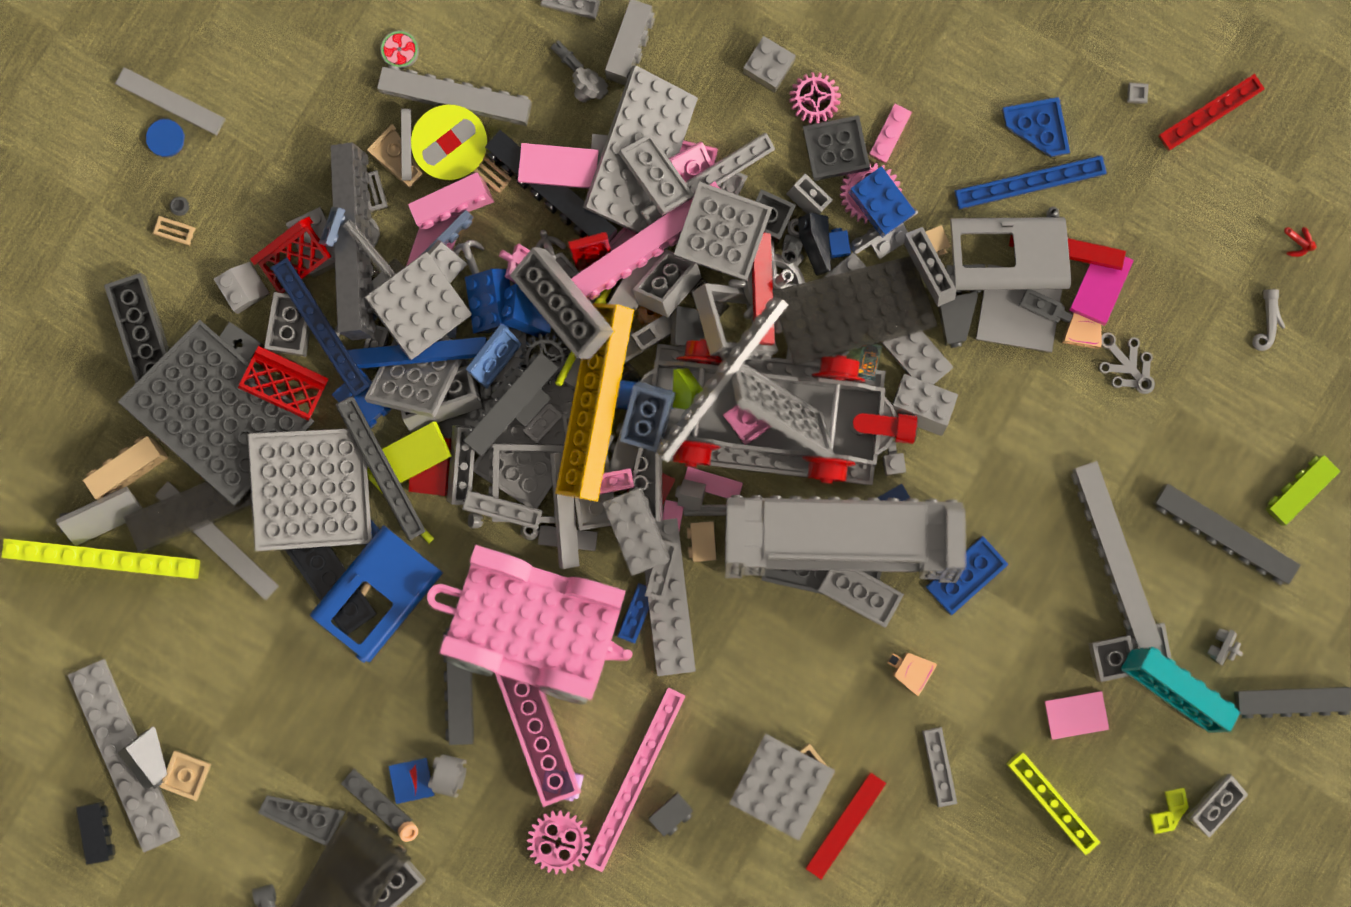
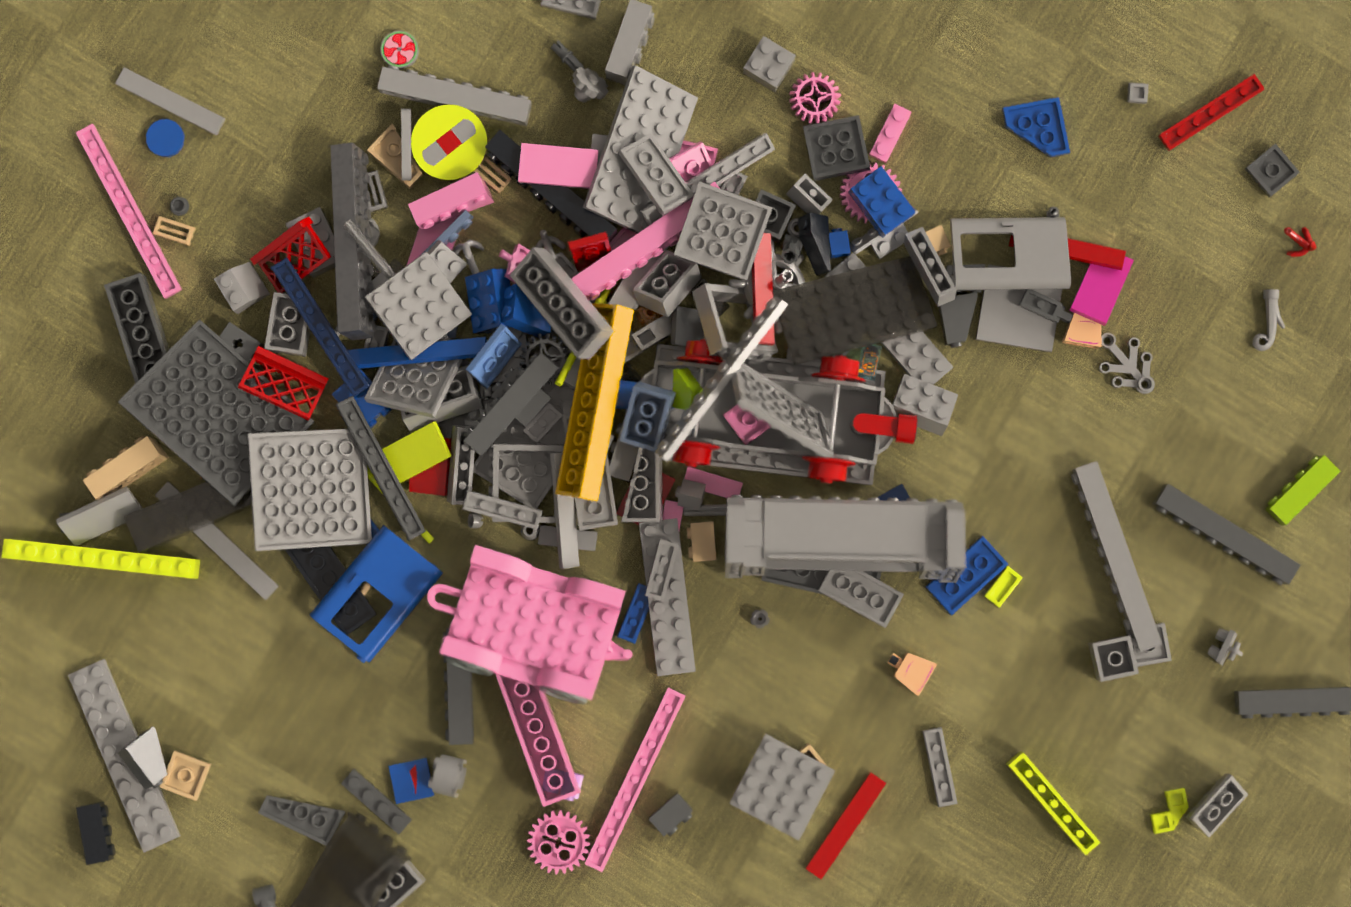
sand blue plate [319,207,345,247] -> none
light nougat tile [398,821,418,842] -> none
bright pink plate [599,468,635,495] -> none
light grey brick [603,487,670,575] -> none
light grey brick [882,441,906,476] -> none
blue tile [954,155,1107,210] -> none
bright pink tile [1044,691,1109,740] -> none
teal brick [1121,647,1240,733] -> none
none -> bright pink plate [76,124,182,299]
none -> flat silver plate [750,610,769,628]
none -> neon yellow tile [984,566,1023,608]
none -> dark grey plate [1245,144,1300,198]

